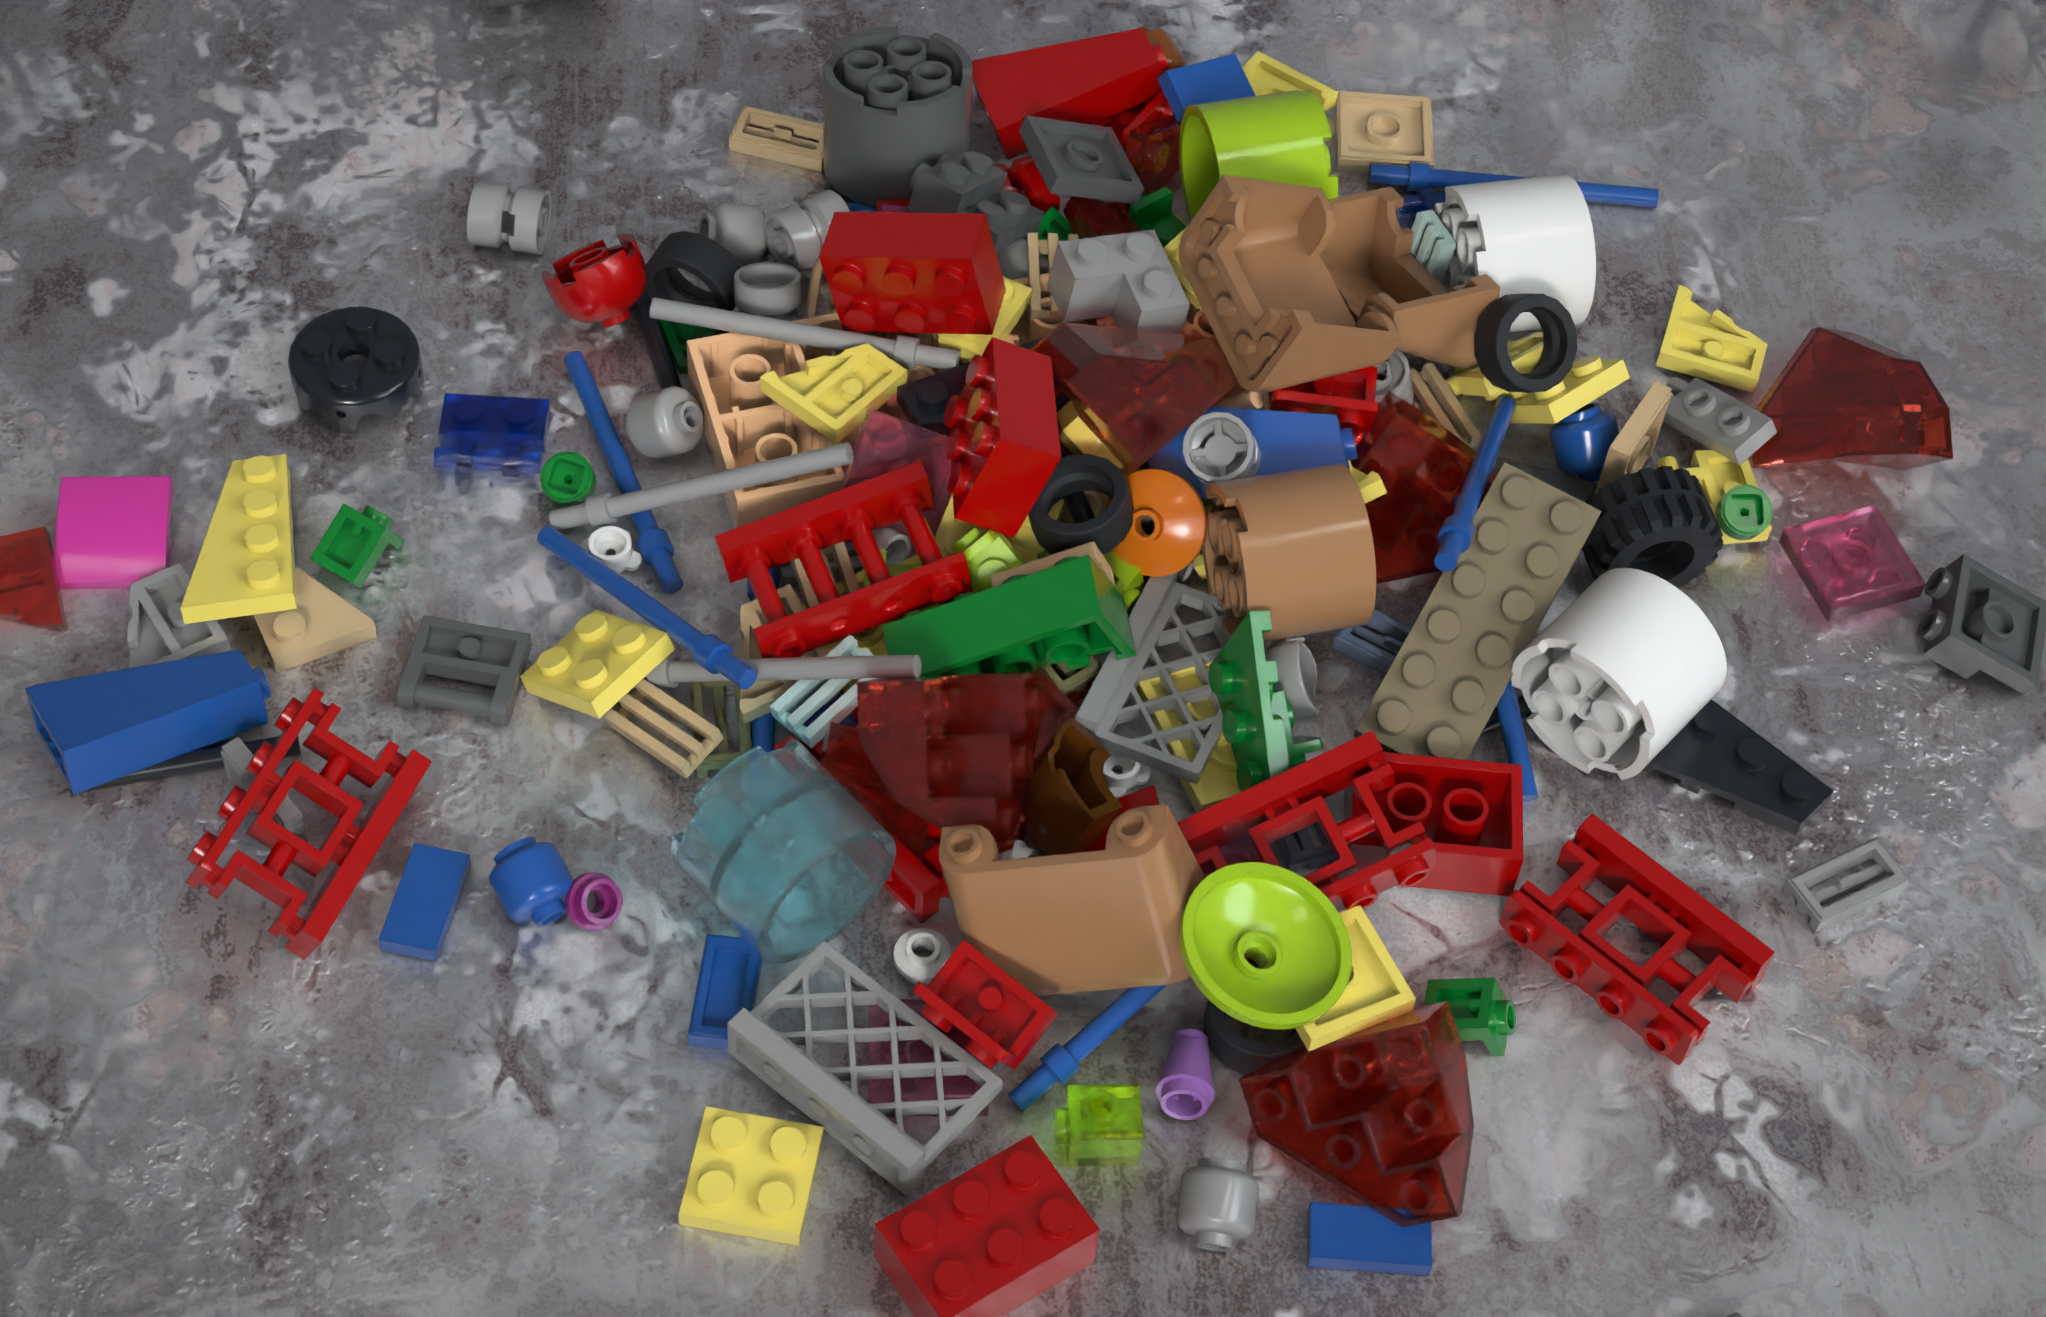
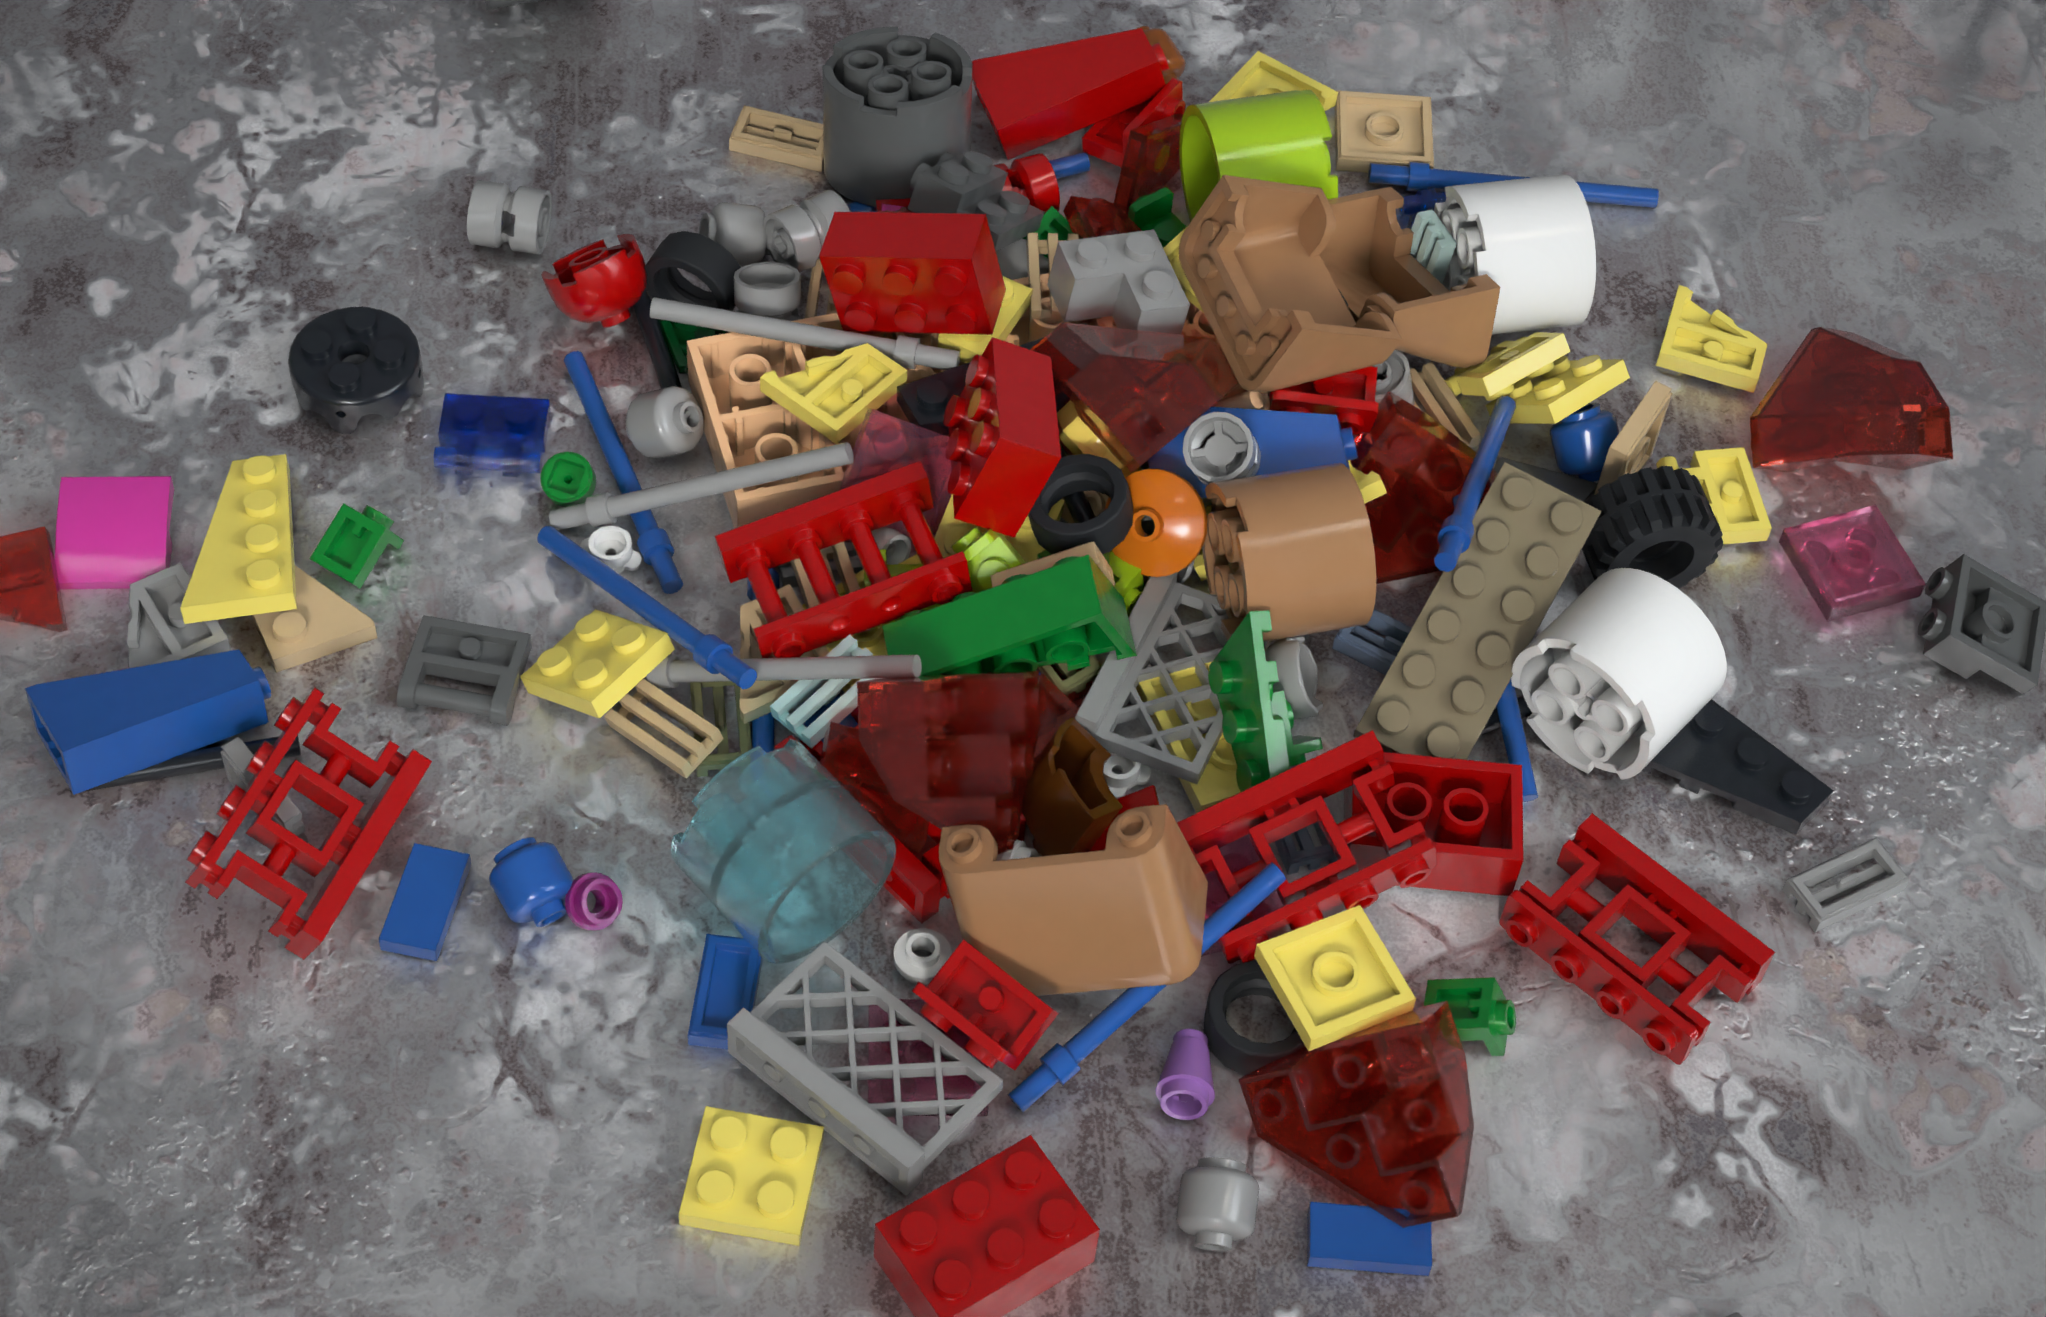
dark grey plate [1019,115,1144,204] -> none
clear neon green brick [1053,1084,1144,1167] -> none
blue tile [1157,54,1256,122] -> none
lime dish [1179,862,1352,1030] -> none
black tyre [1474,294,1577,393] -> none
light grey hinge [1663,377,1777,465] -> none
green tile [1716,485,1773,540] -> none

